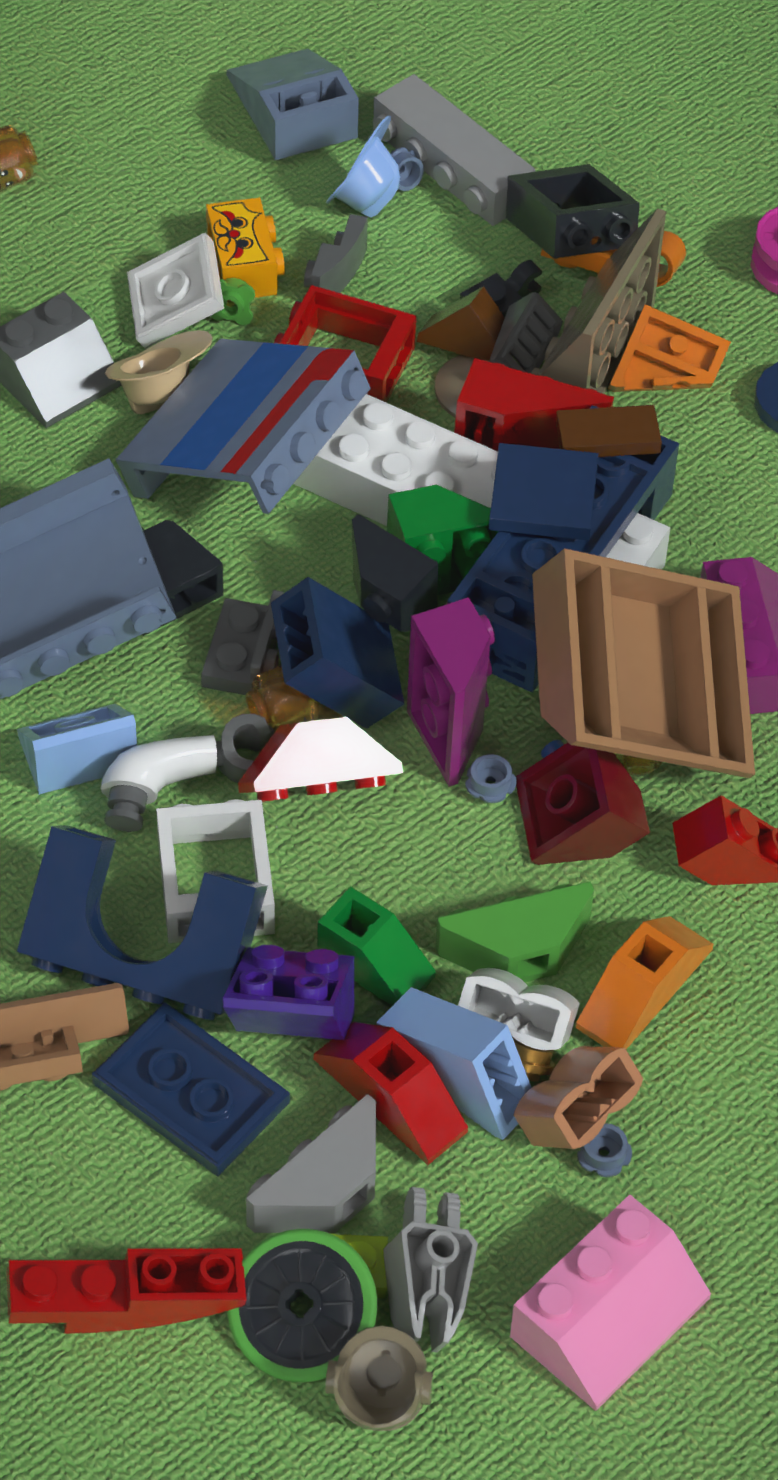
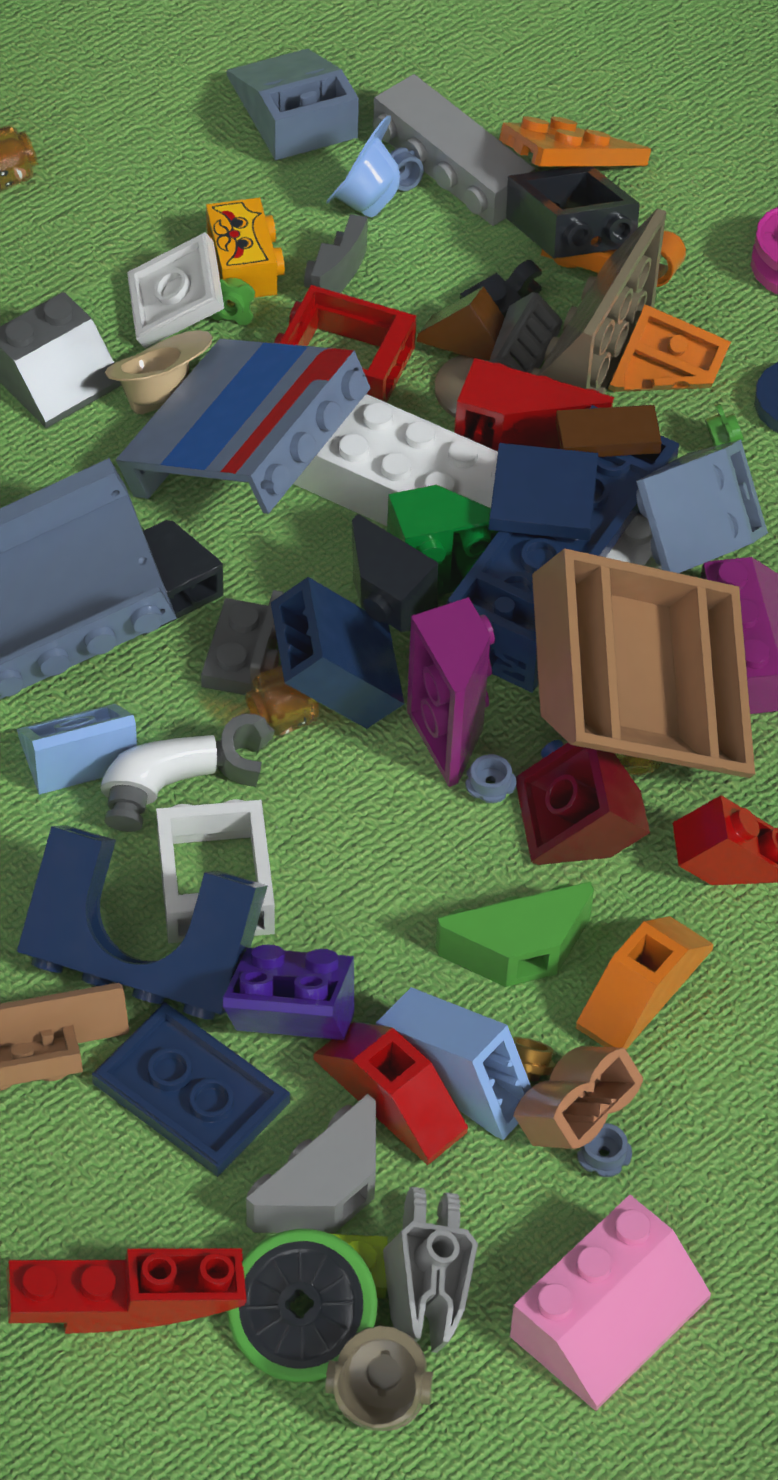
slope [238,717,403,802] -> none
green slope [317,886,436,1006] -> none
white brick [458,968,580,1050] -> none
none -> orange wing [499,116,652,167]
none -> sand blue slope [636,439,768,573]
none -> bright green plate [705,404,744,446]

